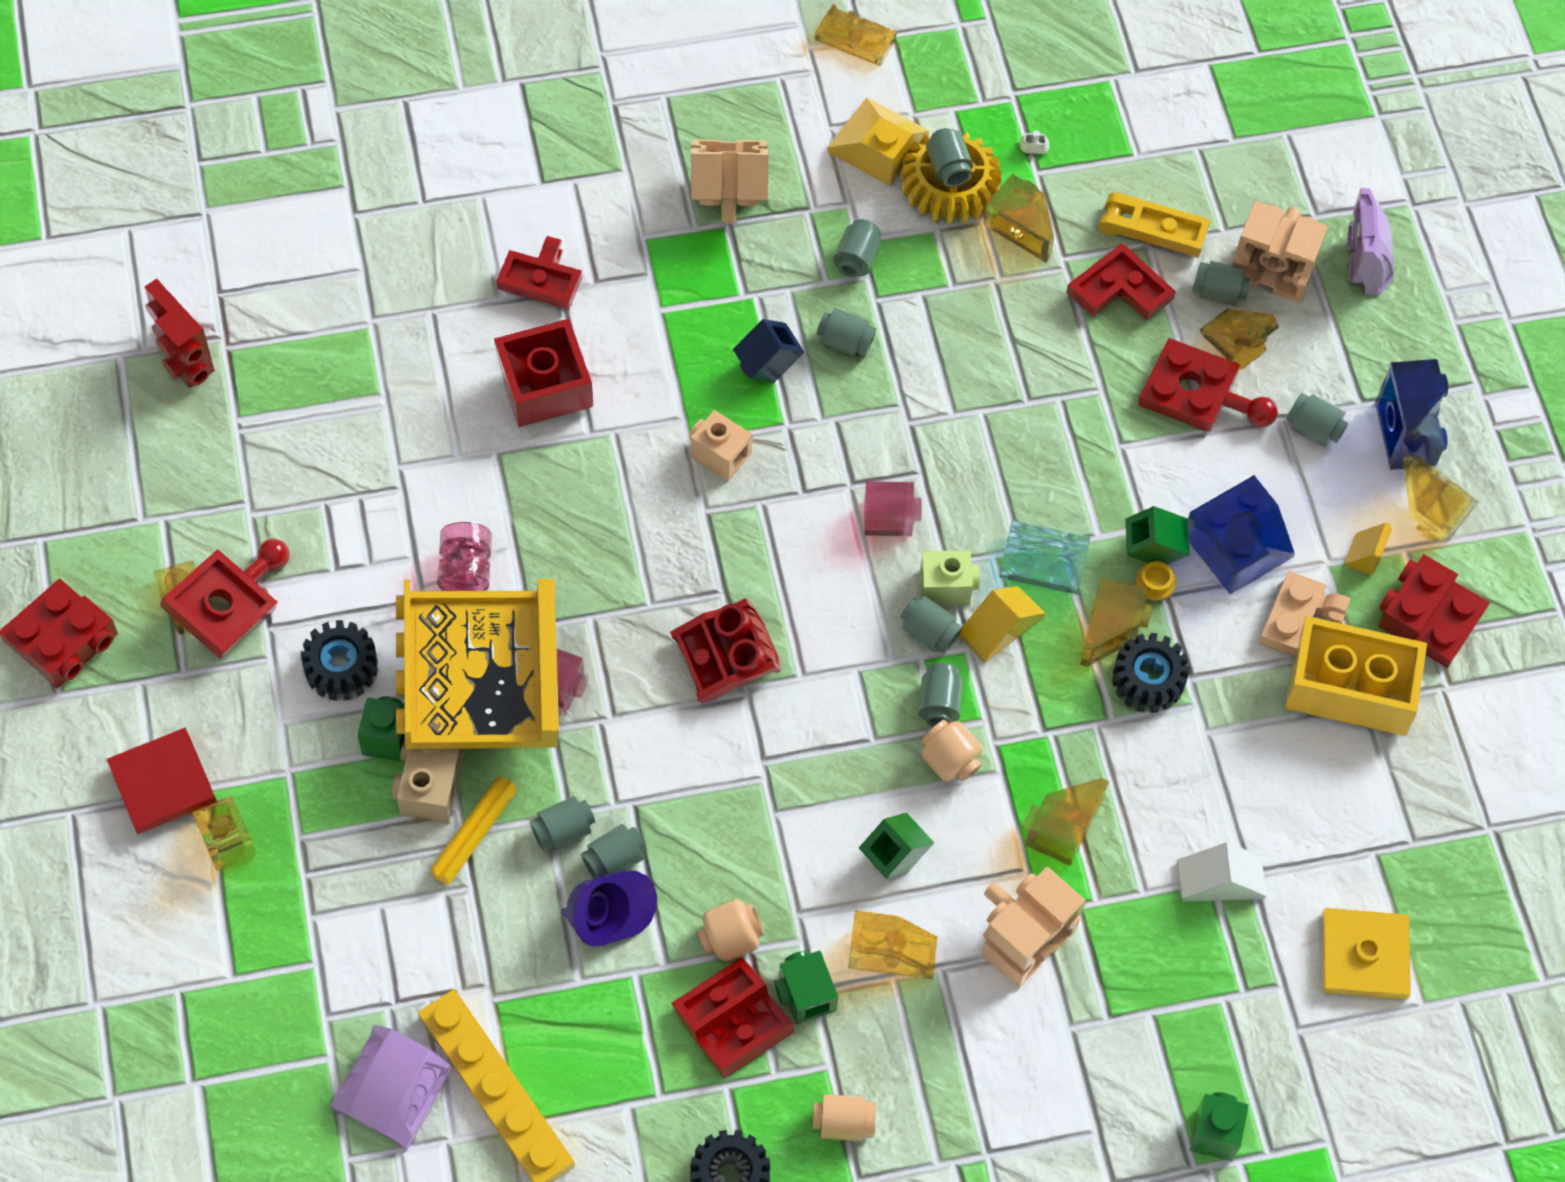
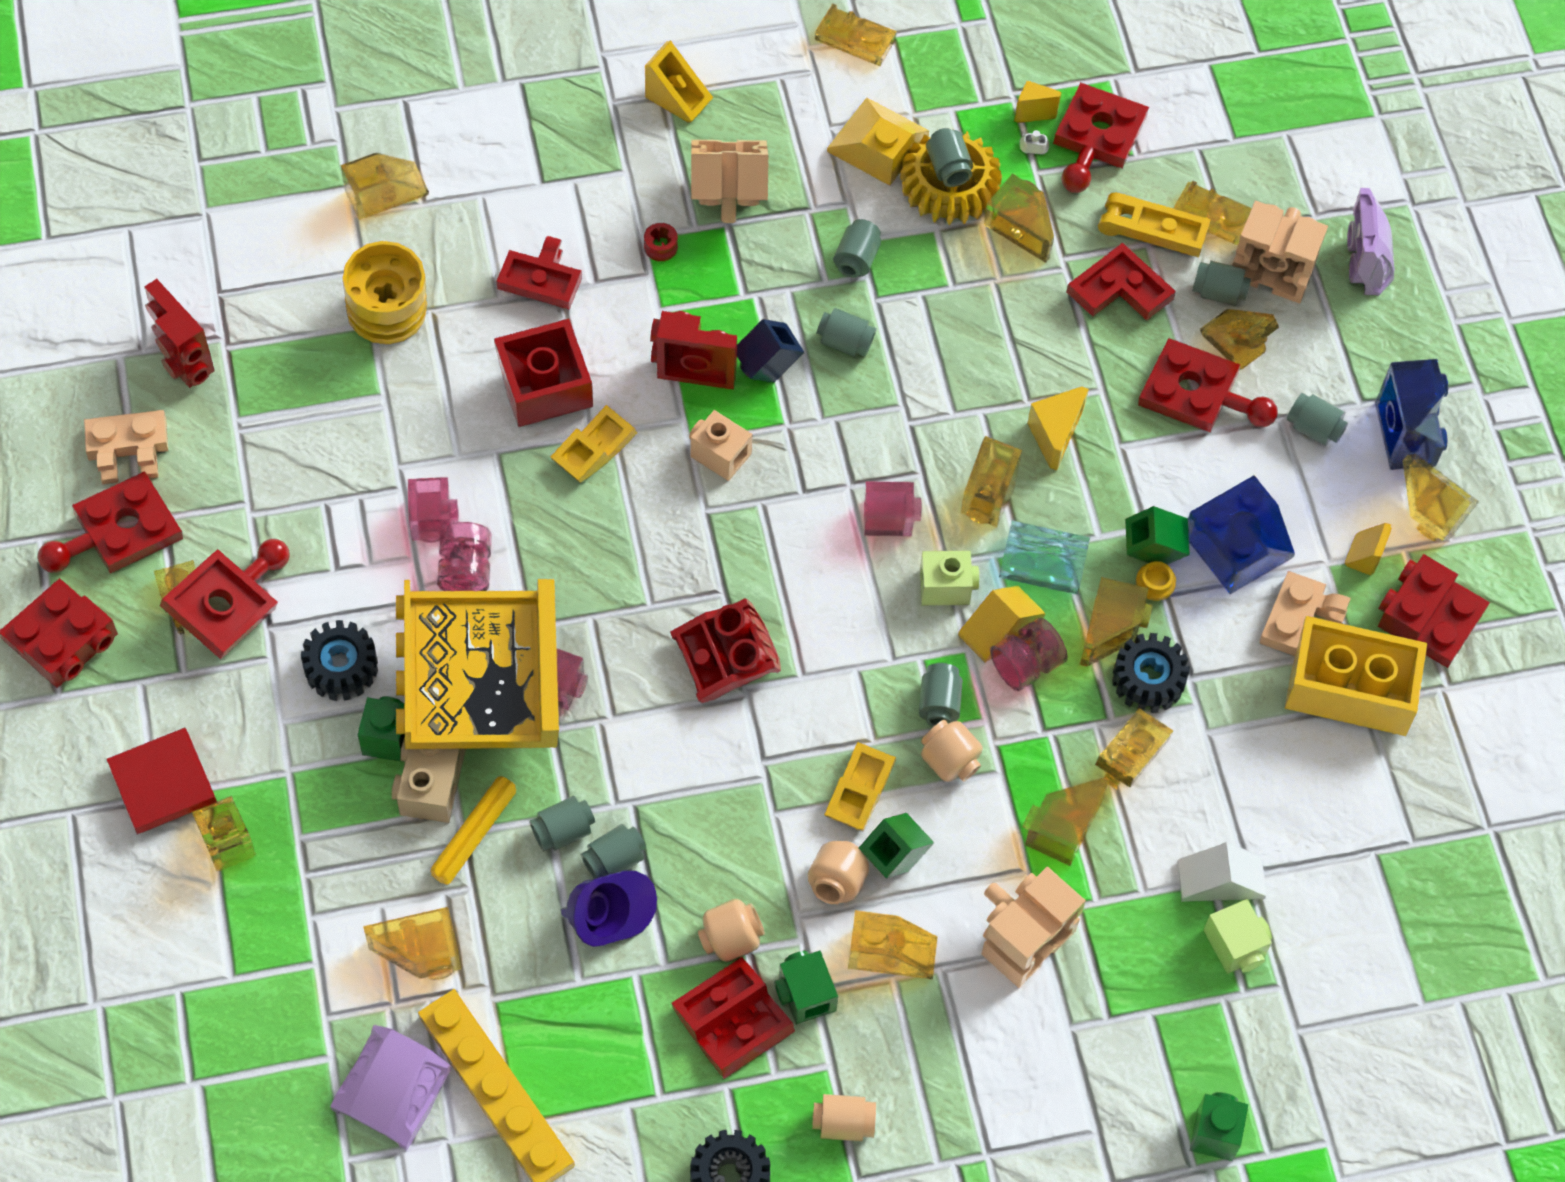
sand green brick [900,596,963,653] -> none
yellow plate [1322,908,1411,1000] -> none
none -> red plate [37,471,183,574]
none -> light nougat plate [84,410,168,484]
none -> clear yellow slope [340,153,429,220]
none -> yellow wheel [342,241,427,344]
none -> clear yellow slope [363,907,462,980]
none -> clear pink brick [408,477,459,543]
none -> yellow slope [550,405,637,483]
none -> red bush [644,223,678,261]
none -> yellow slope [645,40,713,122]
none -> red plate [650,311,737,390]
none -> light nougat head [808,841,869,904]
none -> yellow slope [824,742,896,831]
none -> clear yellow slope [960,436,1022,527]
none -> clear pink wheel [990,617,1068,691]
none -> yellow slope [1014,81,1062,123]
none -> yellow slope [1027,386,1089,471]
none -> red plate [1053,82,1149,193]
none -> clear yellow plate [1095,708,1174,790]
none -> clear yellow plate [1173,181,1252,245]
none -> yellowish green brick [1203,899,1272,974]

